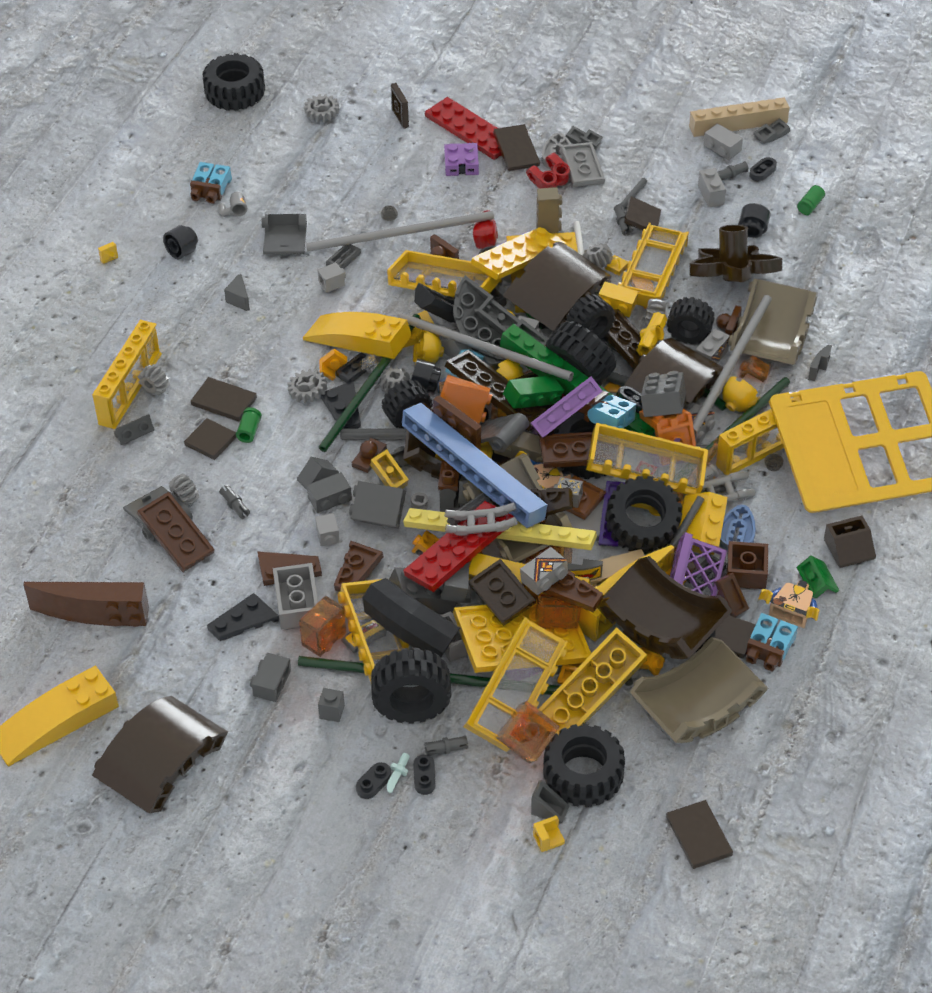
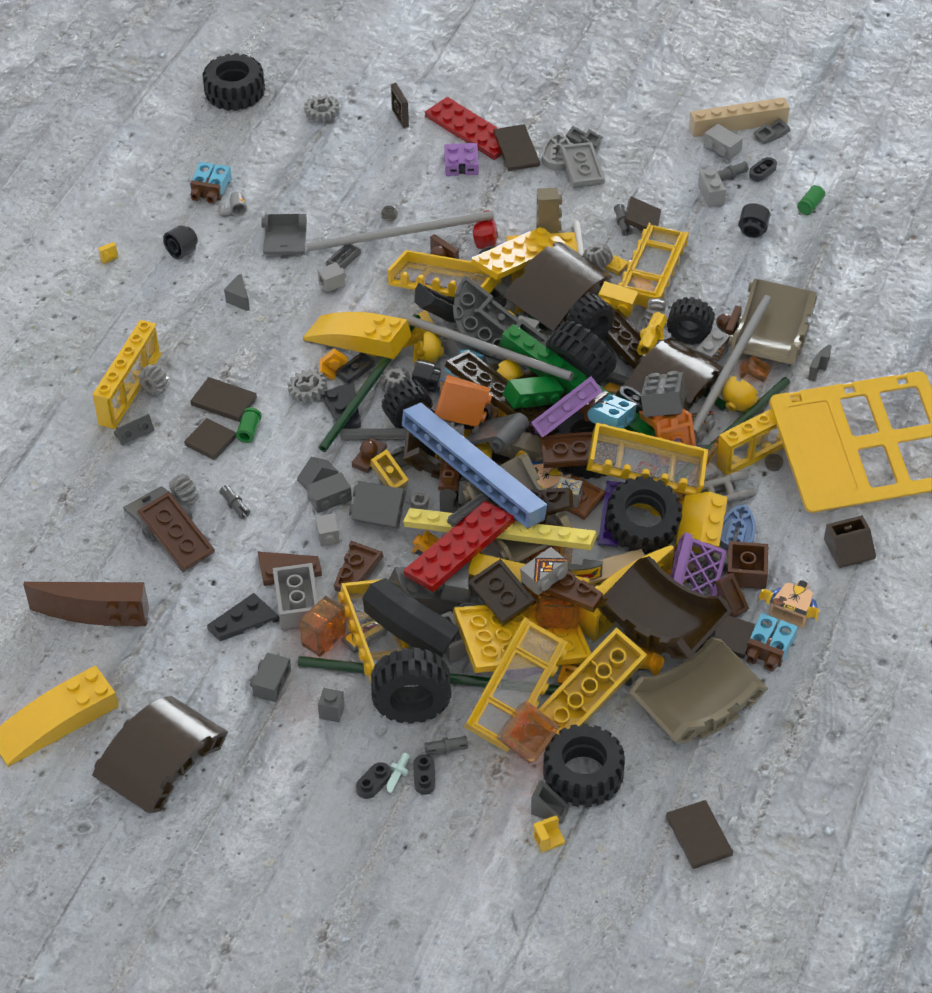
clear plate [361,354,378,372] -> none
reddish brown wing [433,395,482,450] -> none
light grey piece [444,502,518,536] -> none
red piece [526,153,570,189] -> none
dark grey bar [620,178,647,209] -> none
dark grey bar [670,496,704,548] -> none
dark brown plant [689,225,782,283] -> none
green panel [796,555,839,599] -> none

